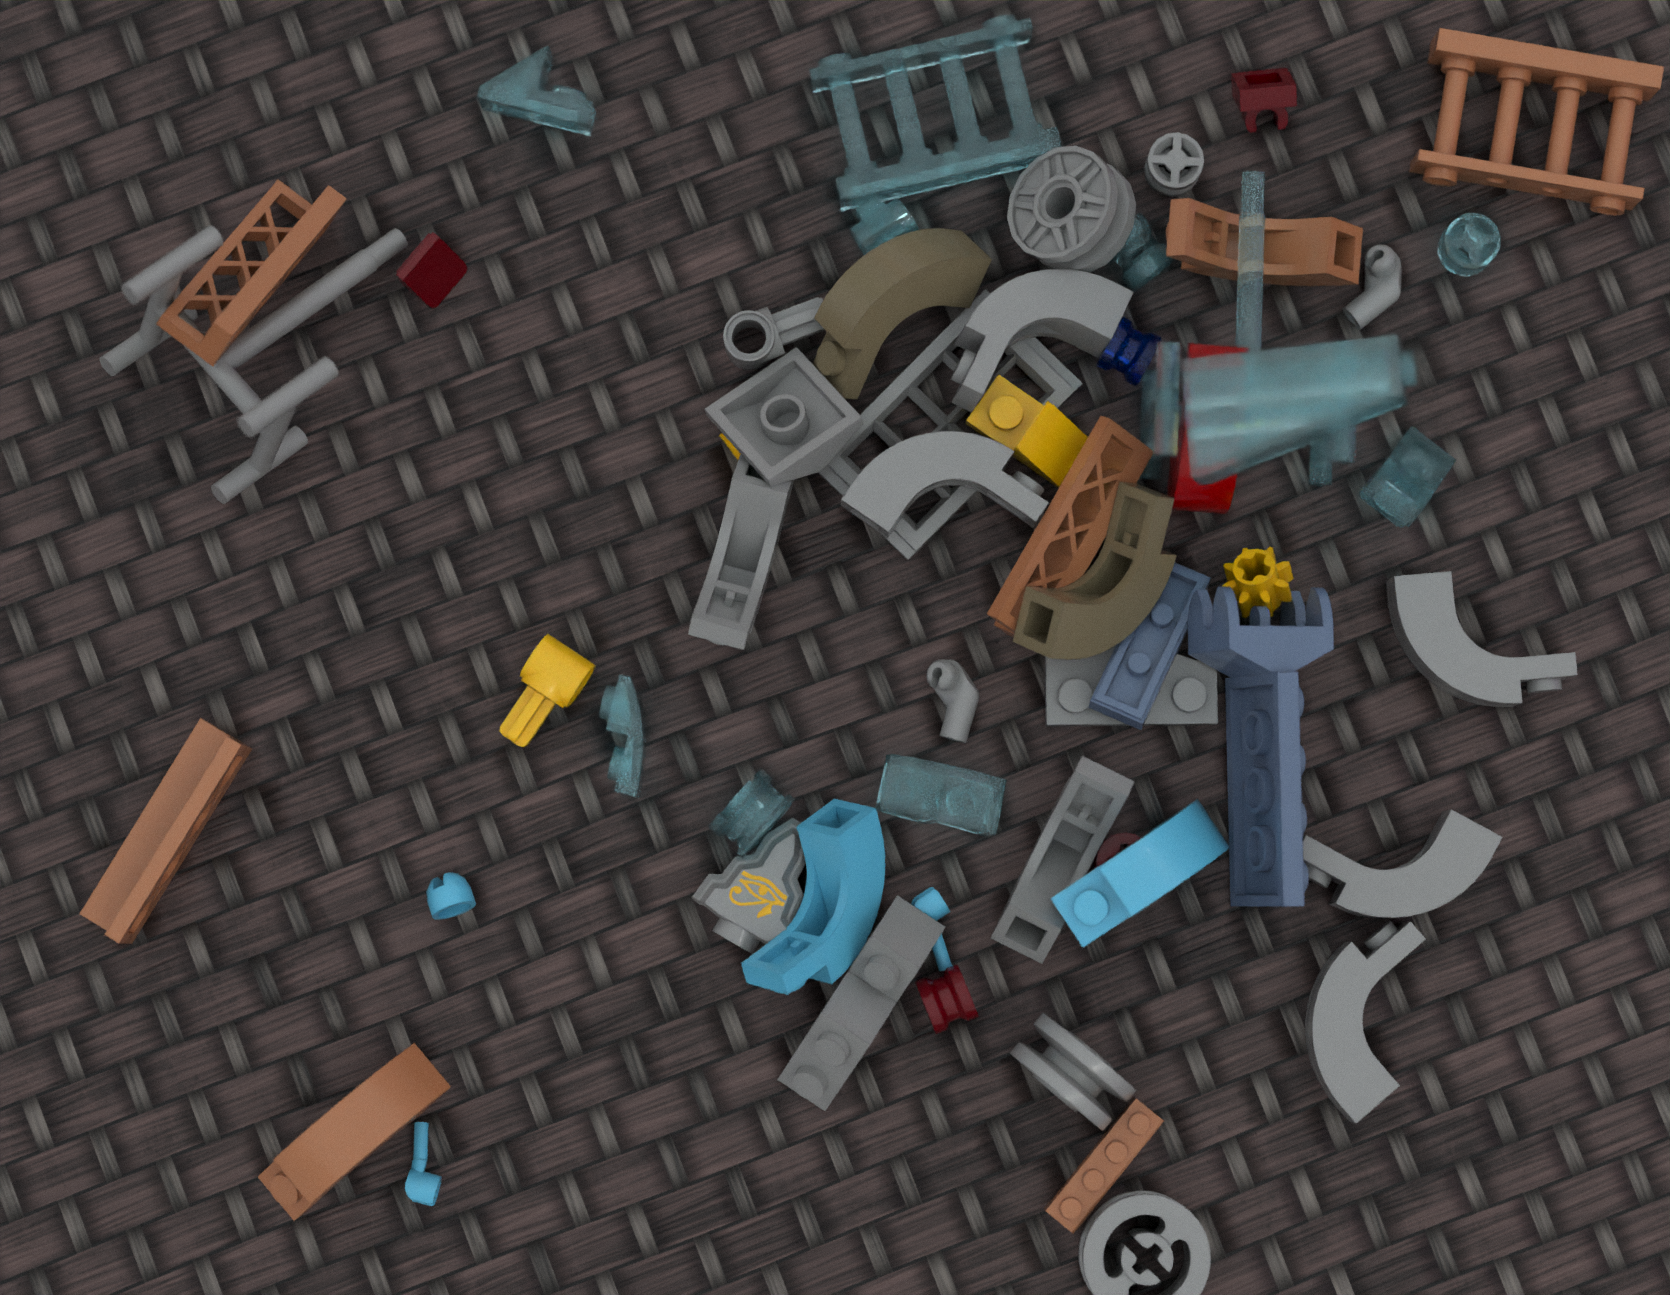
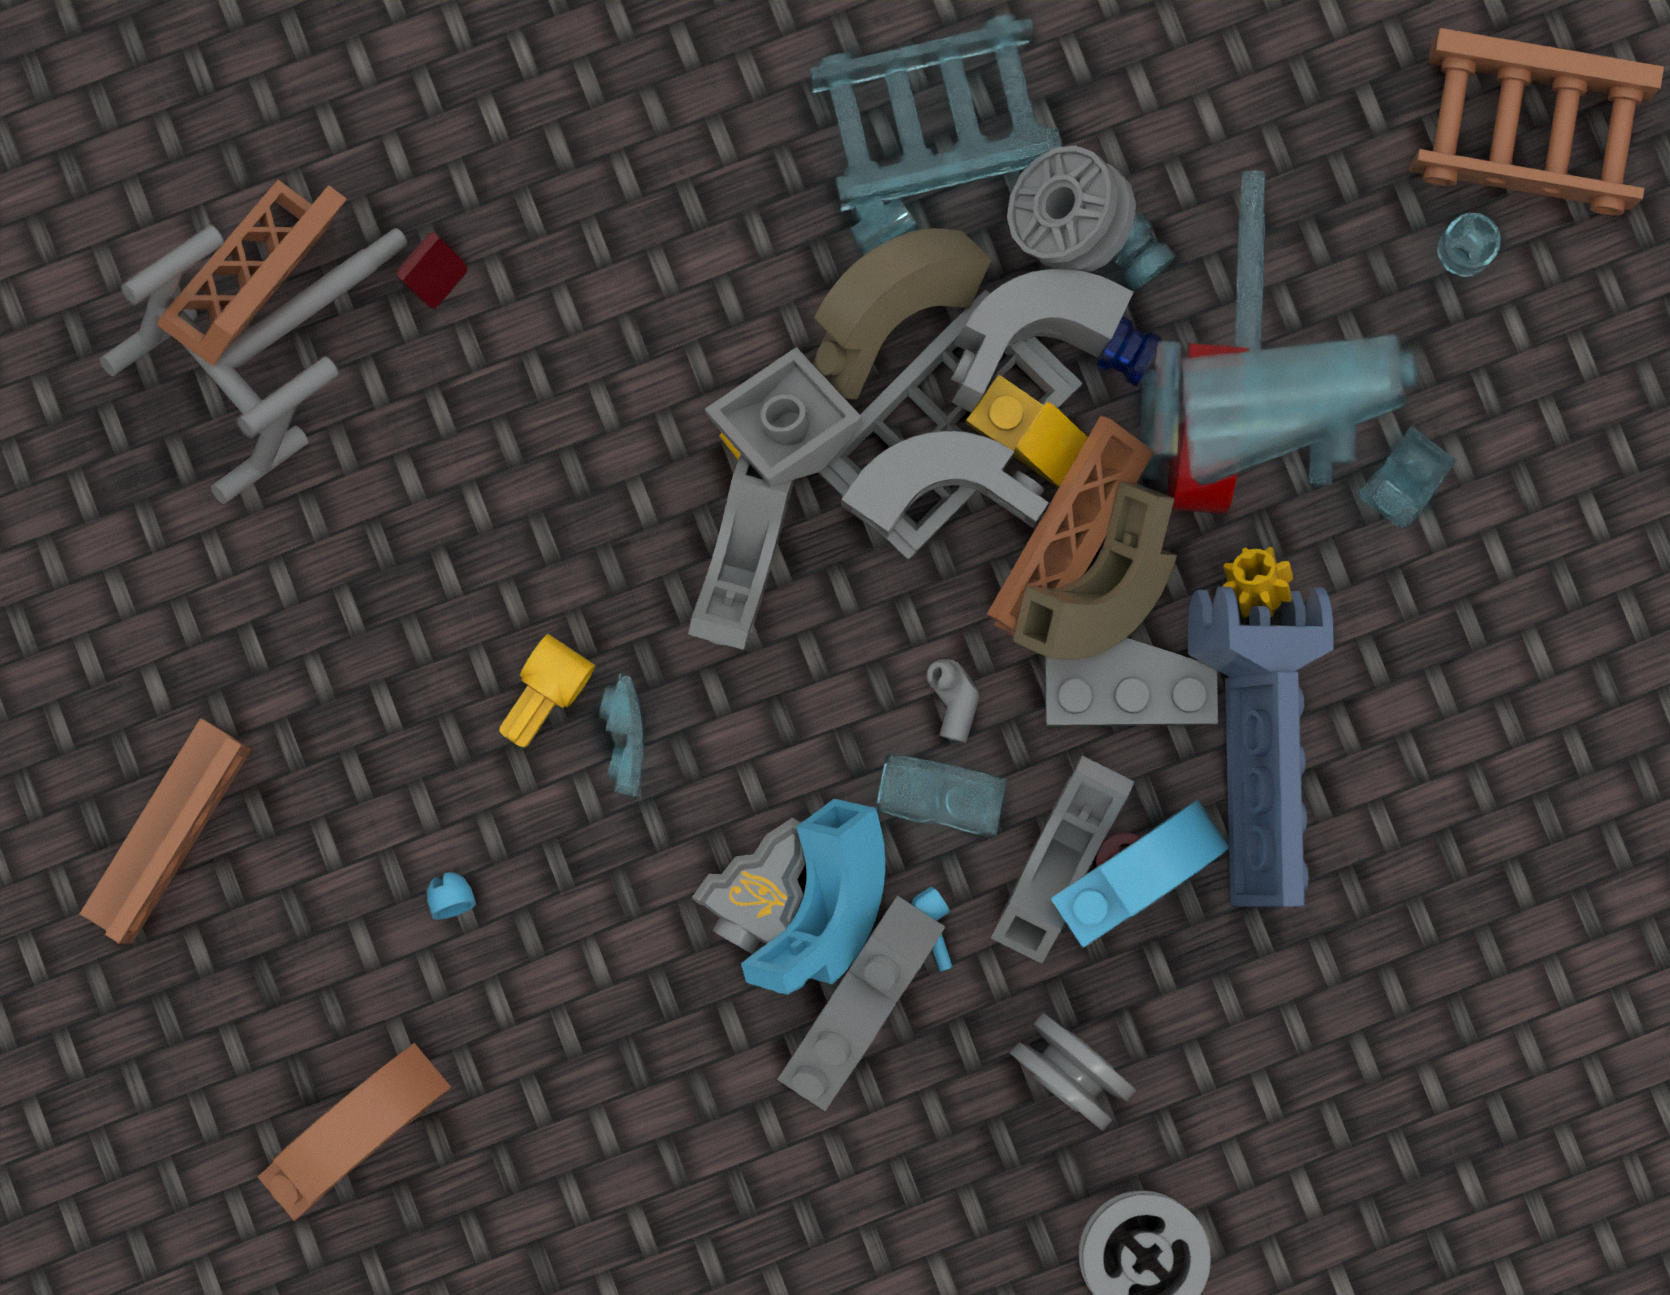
medium azure hand [405,1122,442,1206] -> none
clear light blue slope [477,46,596,136] -> none
clear light blue wheel [709,769,796,858] -> none
light grey axle [723,297,825,370] -> none
dark red wheel [914,964,979,1034] -> none
nougat piece [1043,1097,1164,1234] -> none
sand blue tile [1089,563,1211,730] -> none
light grey wheel [1144,132,1204,197] -> none
nougat arch [1166,198,1363,286] -> none
dark red tile [1231,67,1297,133] -> none
light grey arch [1303,809,1503,918] -> none
light grey arch [1305,921,1426,1124] -> none
light grey arm [1343,244,1402,330] -> none
light grey arch [1386,571,1578,707] -> none

